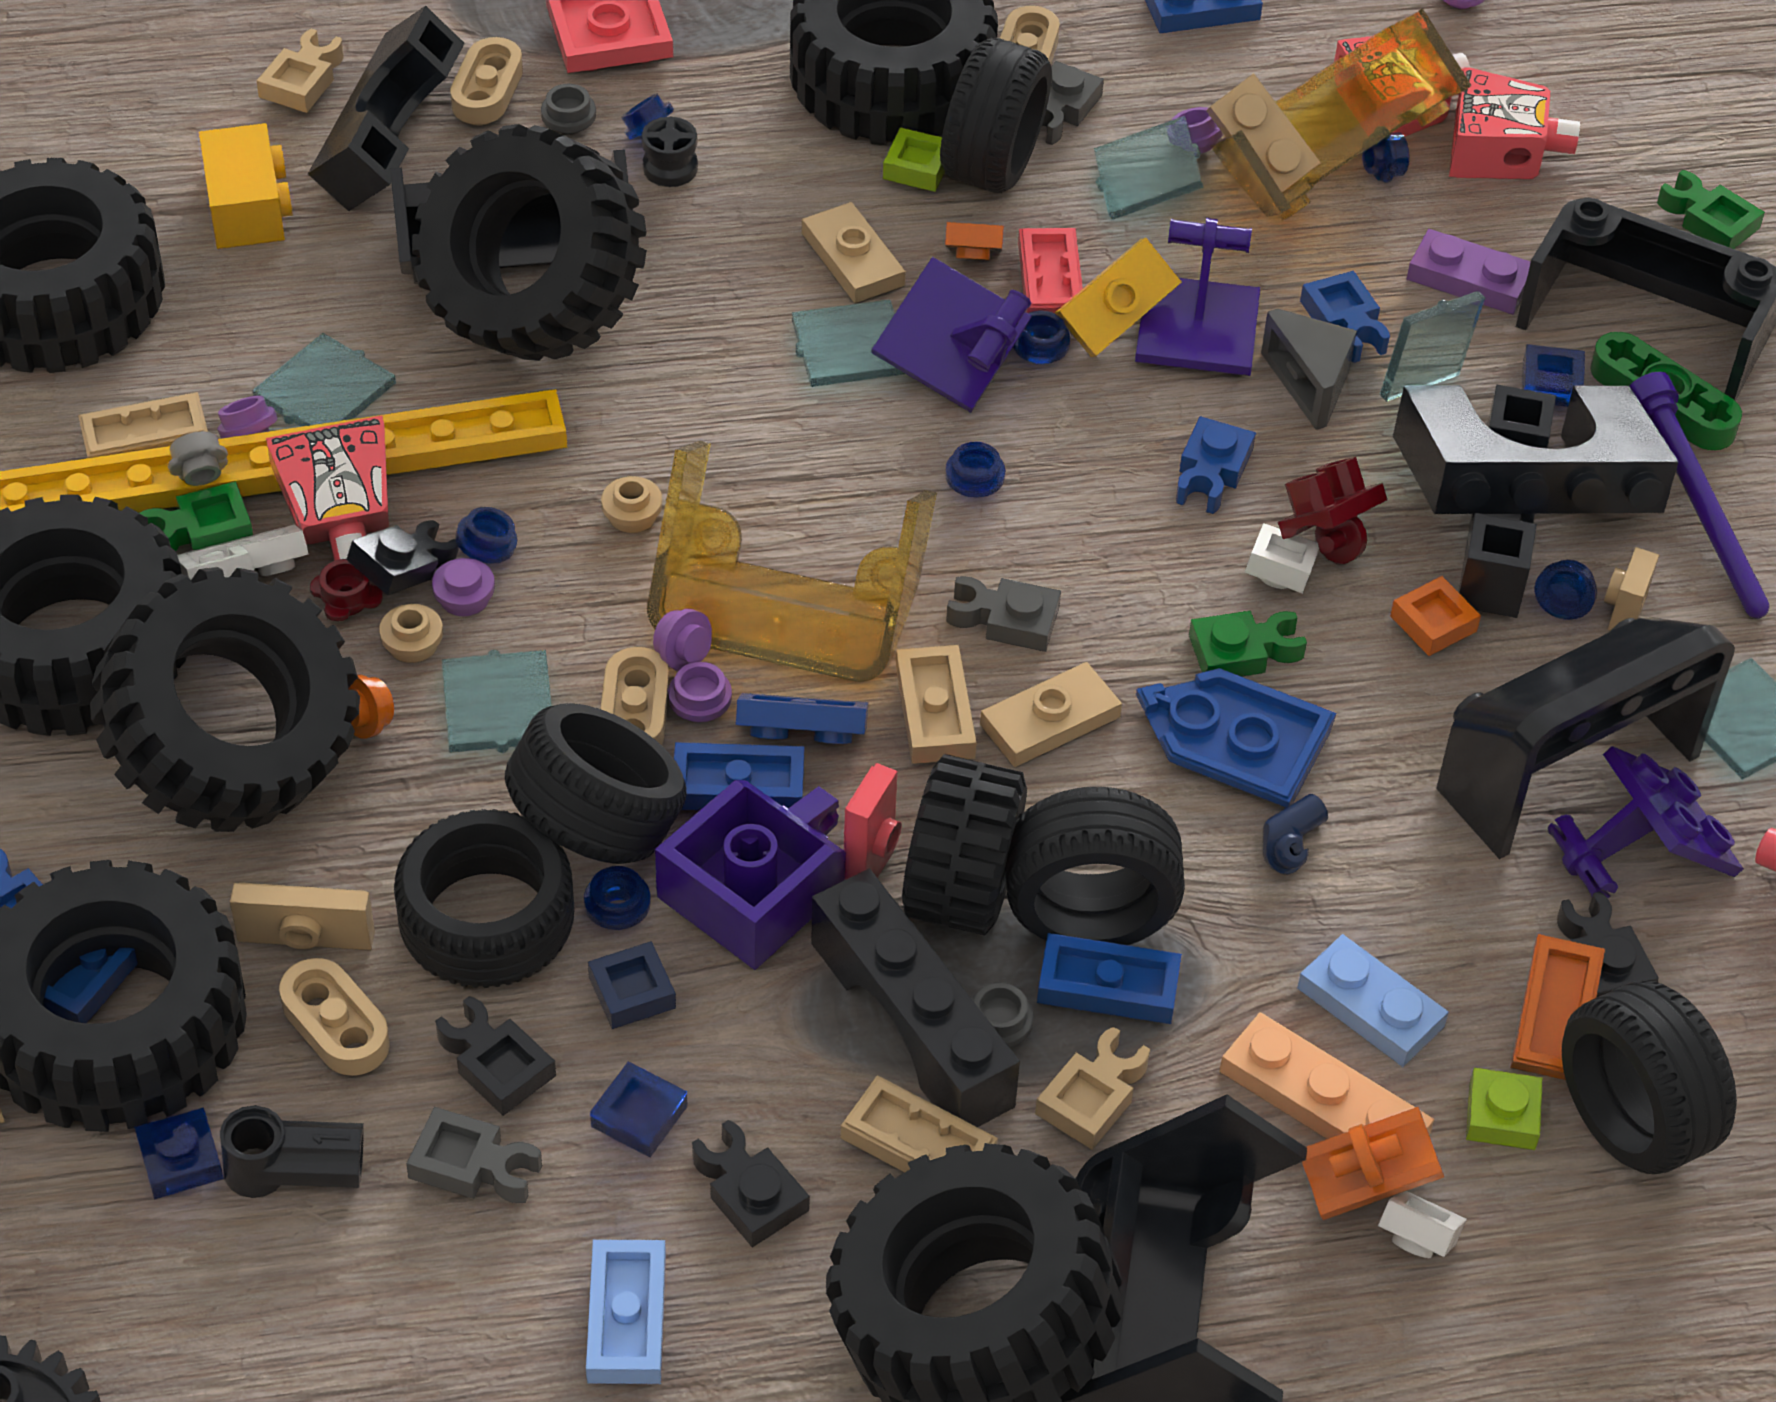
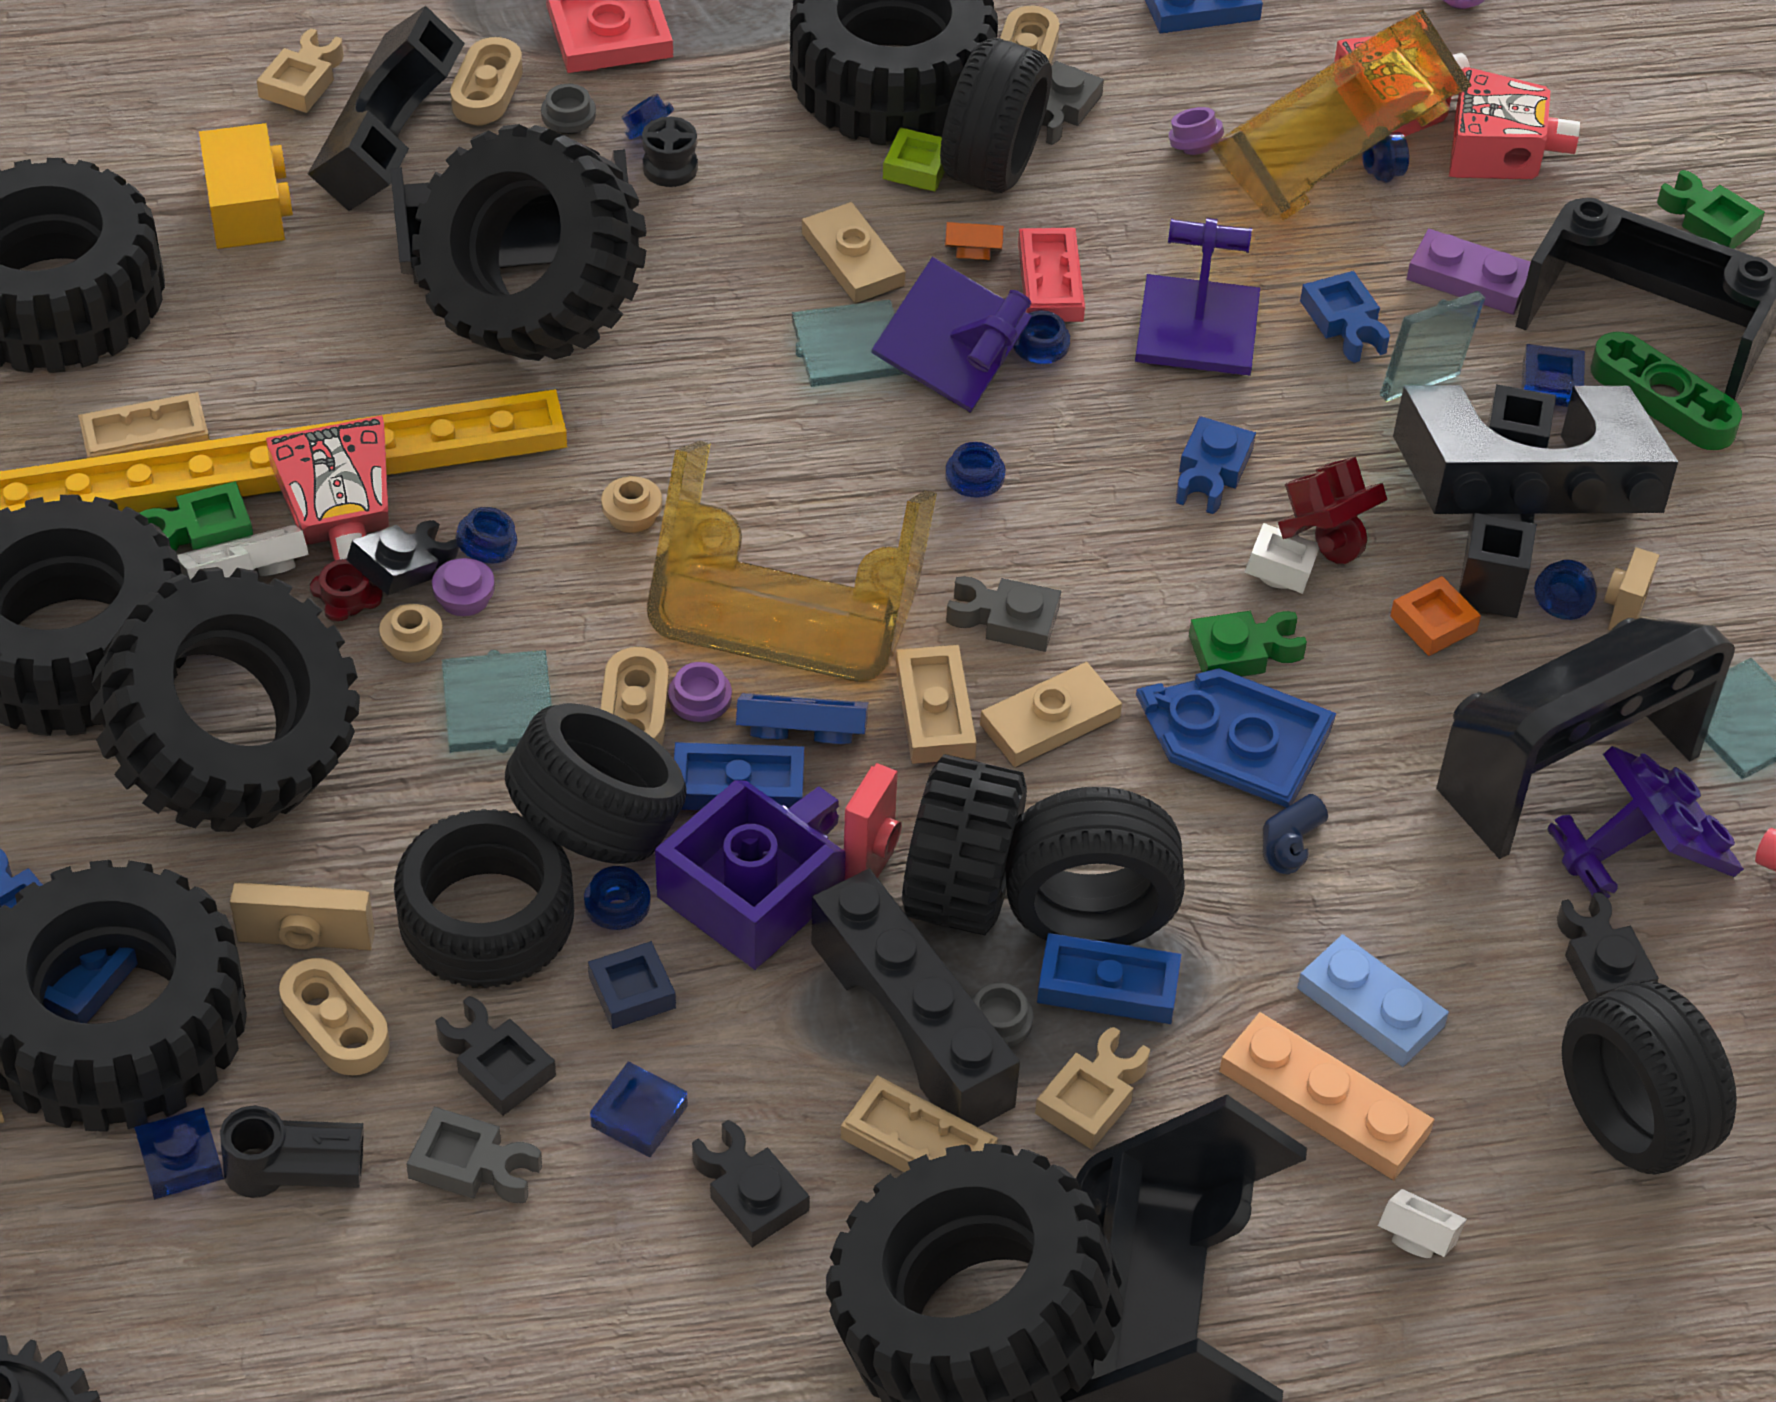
light grey plate [168,431,228,486] -> none
medium lavender plate [217,396,278,439] -> none
clear light blue piece [253,333,396,427] -> none
orange plate [348,674,394,739] -> none
light blue plate [586,1239,666,1384] -> none
medium lavender plate [653,609,712,671] -> none
yellow plate [1055,237,1182,357] -> none
clear light blue piece [1094,116,1204,220] -> none
tan plate [1206,73,1321,199] -> none
dark grey slope [1261,309,1357,430] -> none
orange hips [1302,1107,1445,1220] -> none
lime plate [1466,1067,1543,1150] -> none
orange tile [1510,934,1605,1080] -> none
dark purple piece [1629,372,1770,619] -> none

